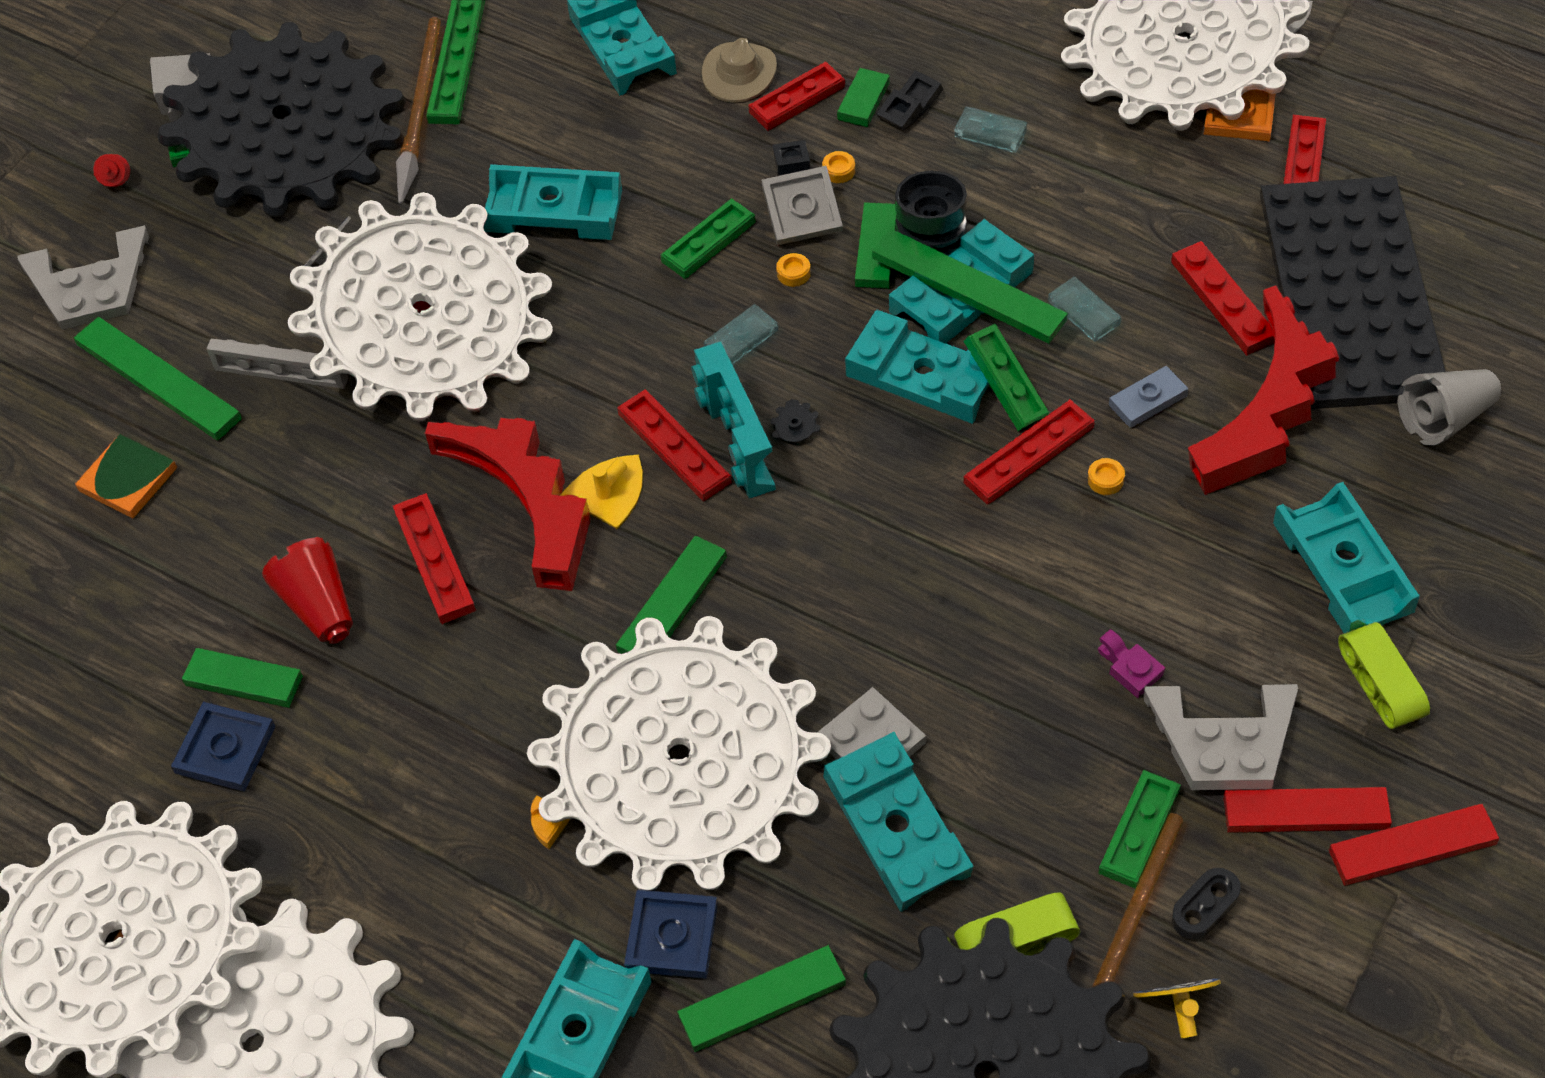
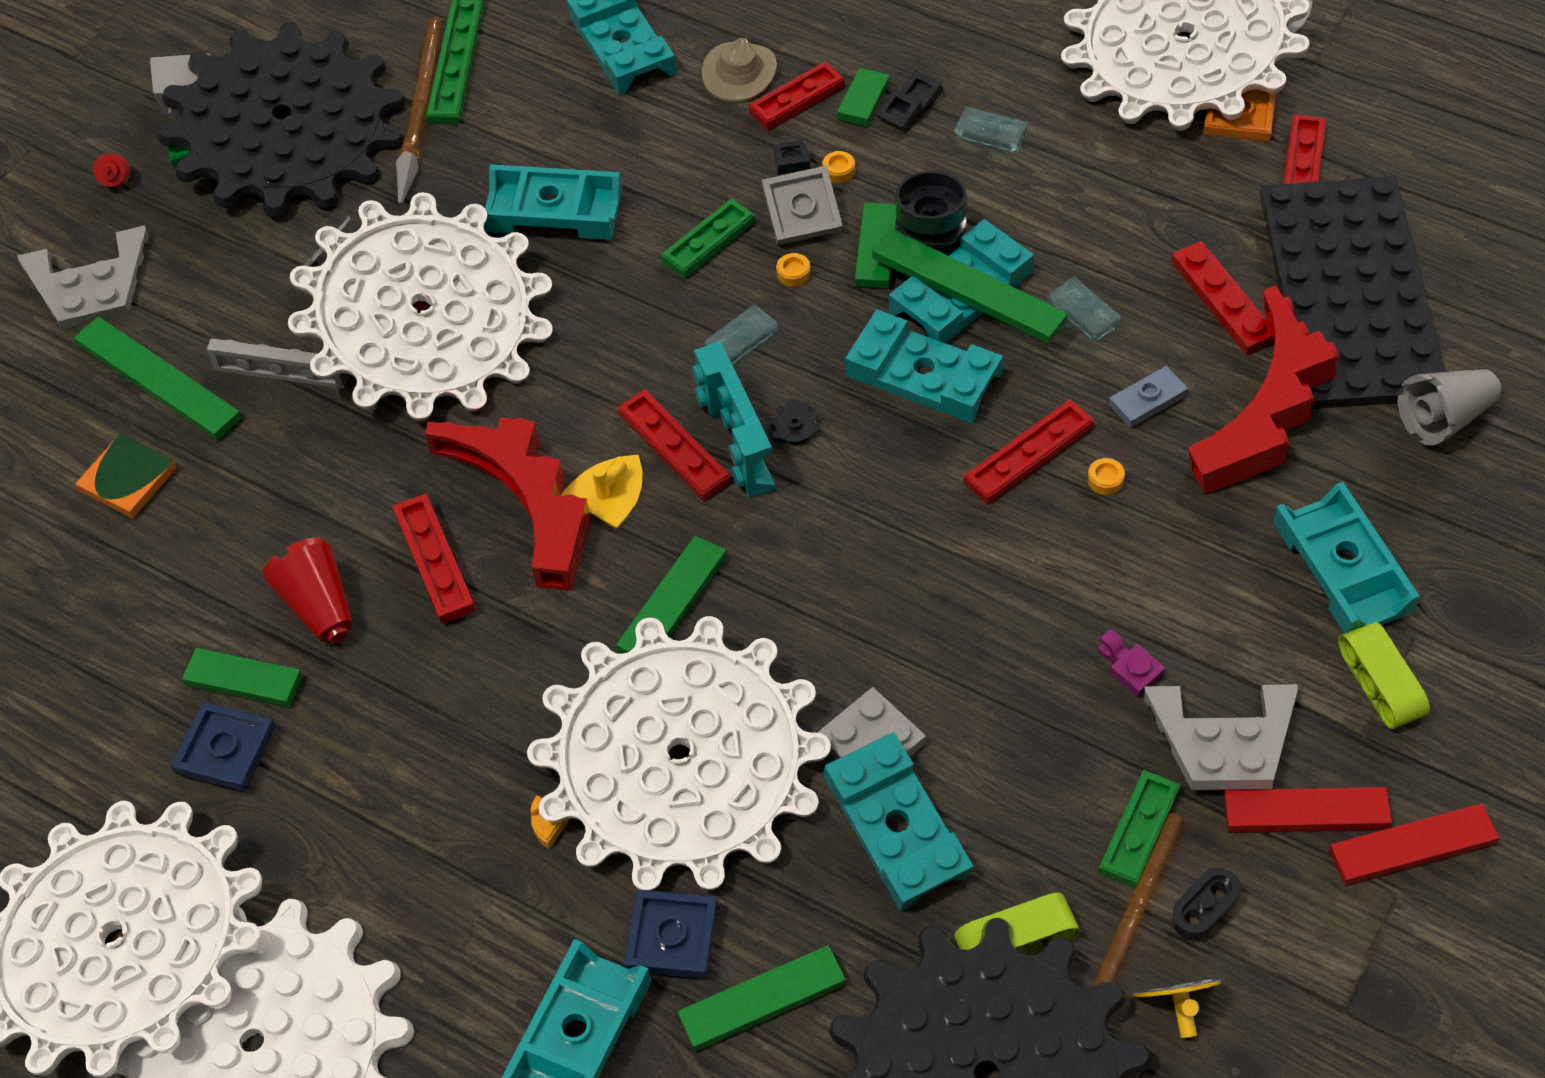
green tile [964,324,1050,432] -> none

